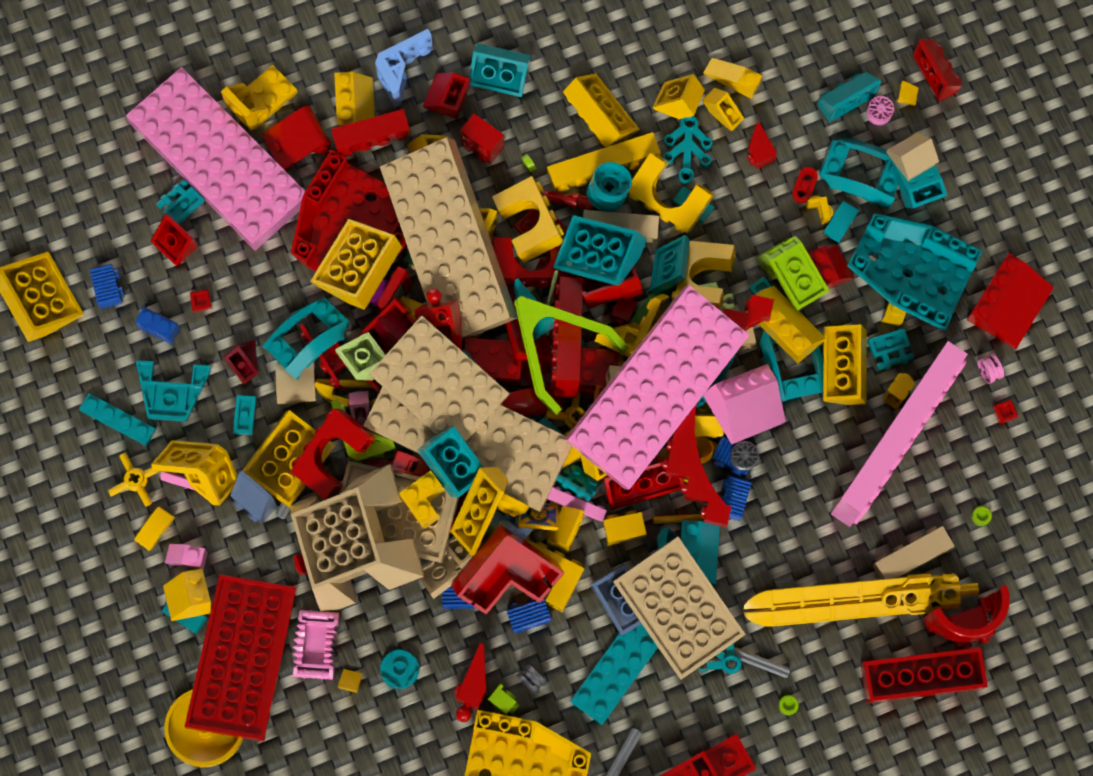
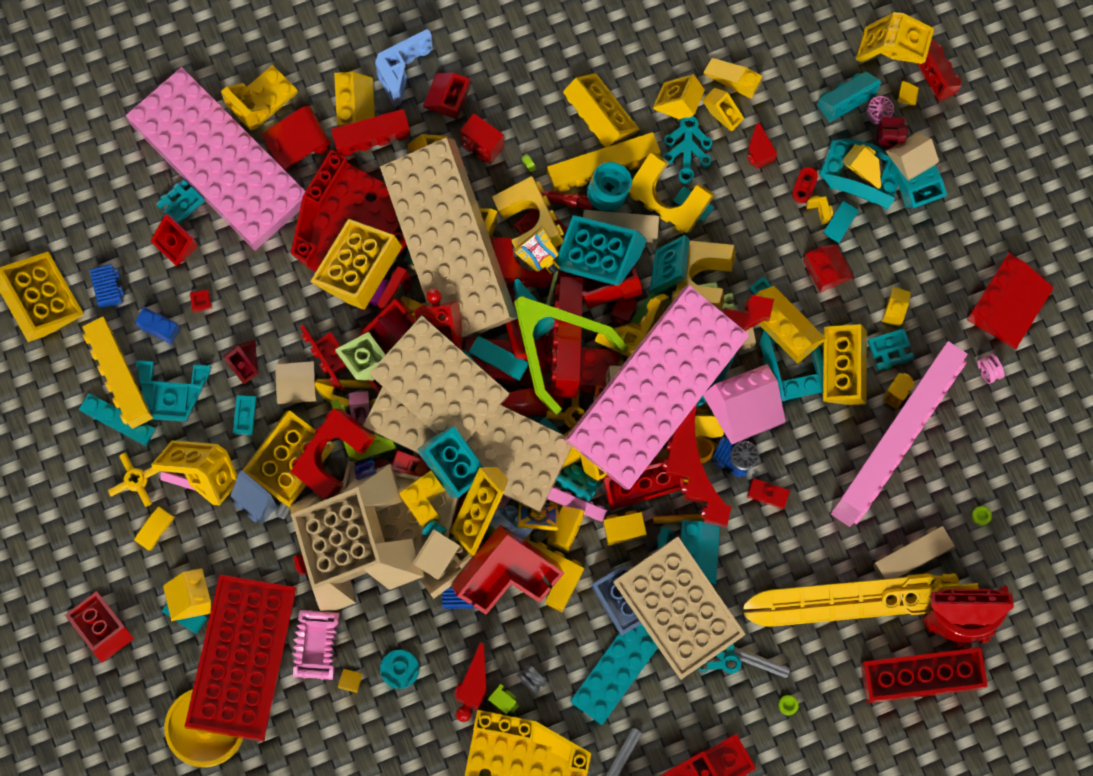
bright pink slope [165,544,208,571] -> none
teal wedge [262,298,350,380] -> none
teal slope [469,43,531,97] -> none
yellow piece [498,493,529,517] -> none
blue brick [506,598,551,634] -> none
blue brick [721,475,752,521] -> none
lime bracket [755,236,830,311] -> none
teal wedge [847,213,983,331] -> none
red tile [992,400,1018,425] -> none
none -> red slope [65,591,134,663]
none -> yellow brick [83,317,153,429]
none -> clear blue slope [354,456,377,480]
none -> tan slope [412,529,460,580]
none -> teal wheel [422,519,447,537]
none -> teal tile [469,336,529,381]
none -> torso [514,226,560,275]
none -> red plate [747,478,790,510]
none -> yellow slope [841,144,881,189]
none -> yellow bracket [856,12,934,64]
none -> dark red hinge [876,117,908,149]
none -> red wedge [931,588,1014,625]

